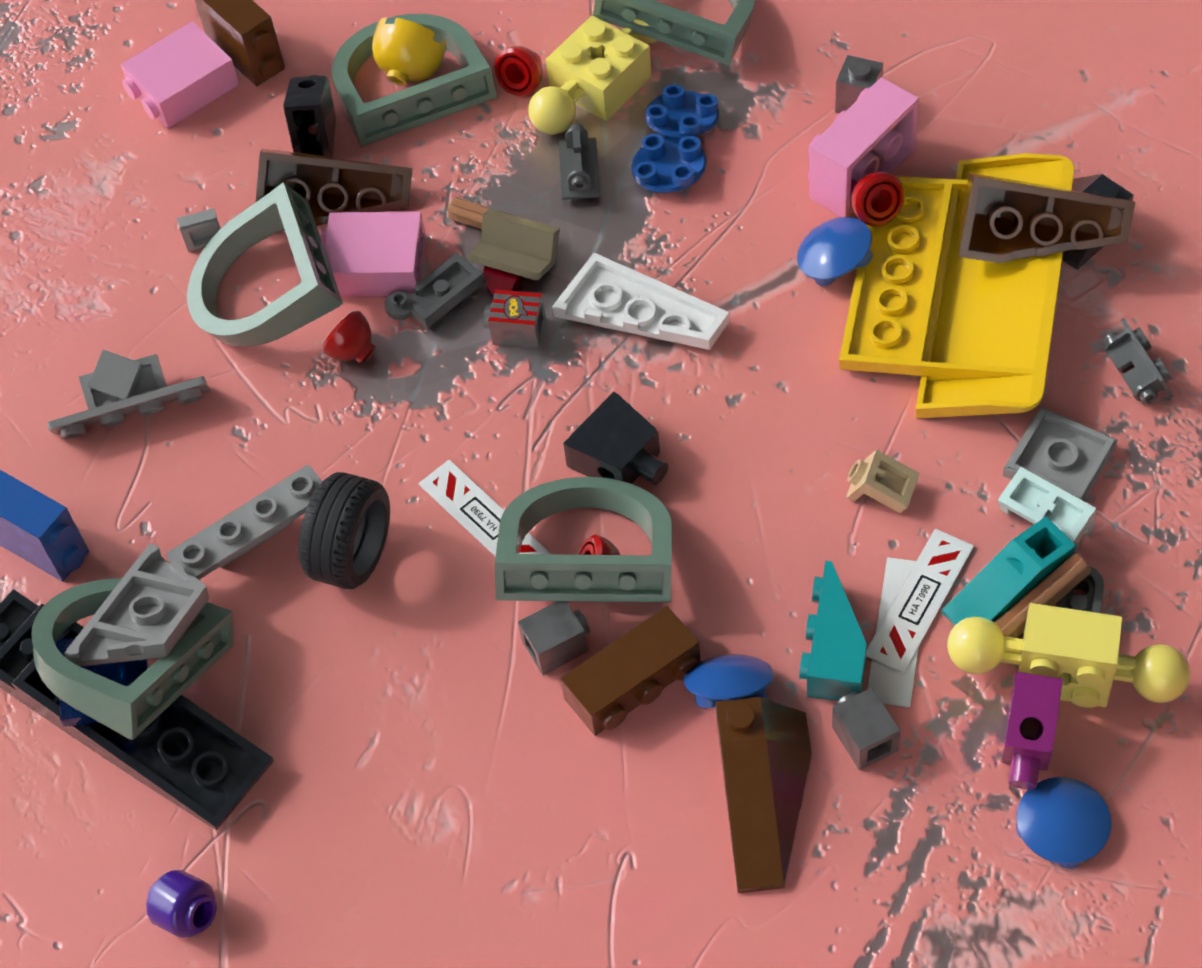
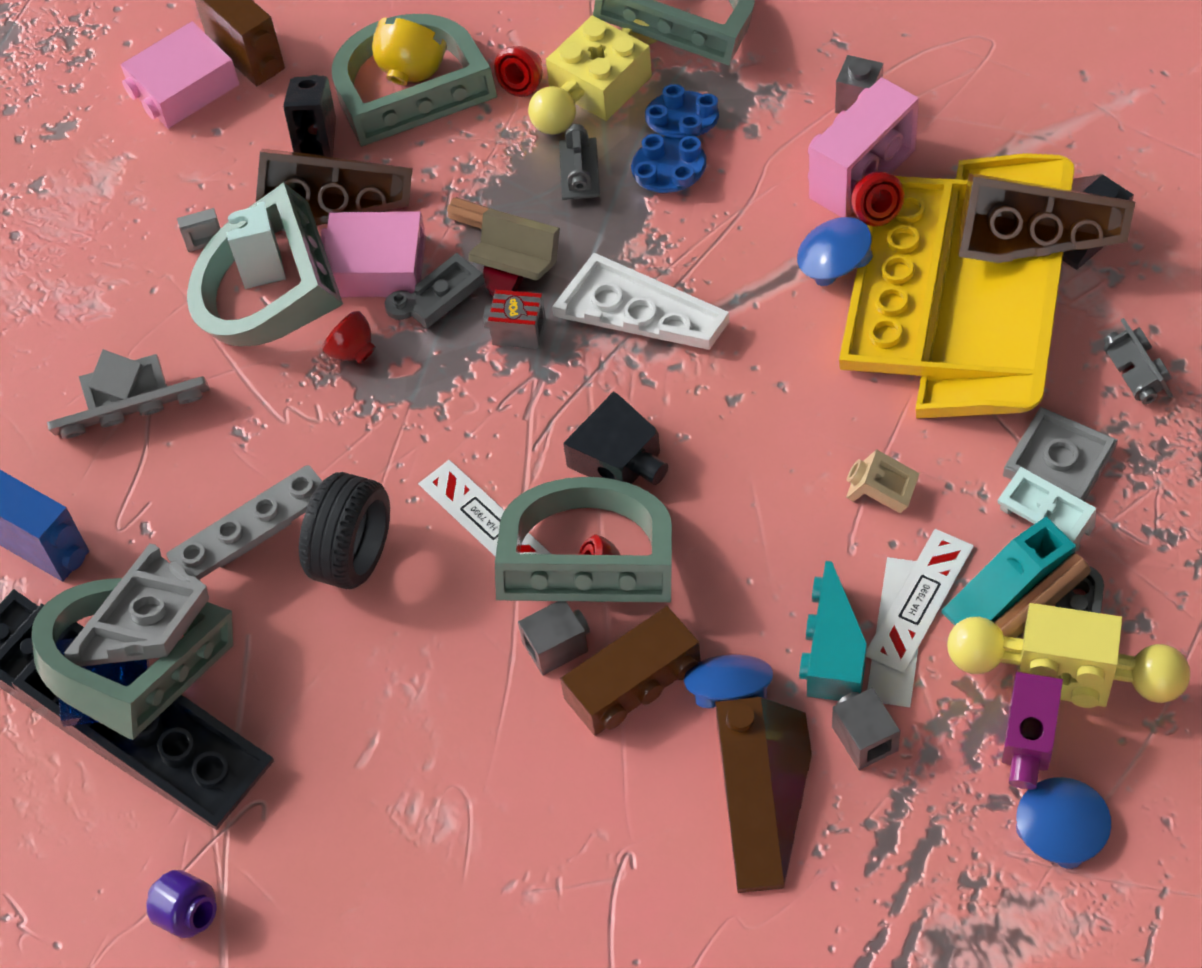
none -> light aqua hinge [226,201,286,289]

